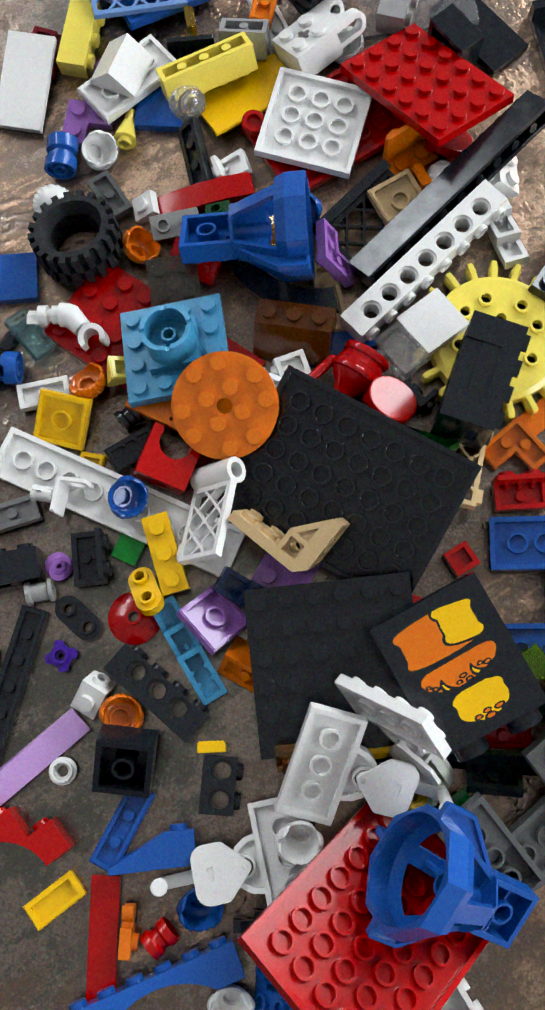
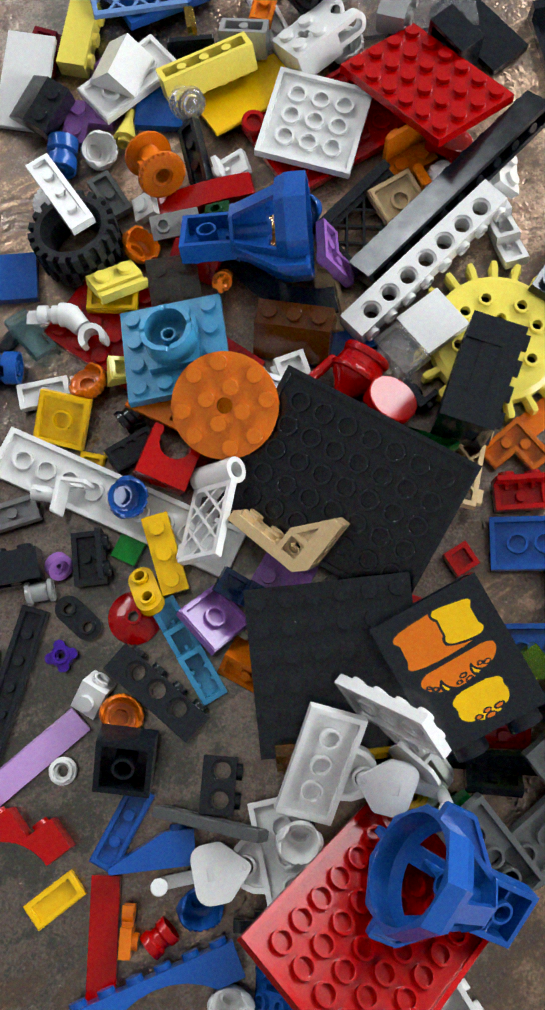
yellow tile [197,740,227,753] -> none
none -> black slope [9,75,75,140]
none -> white plate [25,153,96,236]
none -> light yellow plate [85,259,149,304]
none -> yellow tile [86,287,139,314]
none -> orange hose [125,131,186,198]
none -> dark grey tile [152,805,269,843]
none -> orange axle [212,269,233,293]

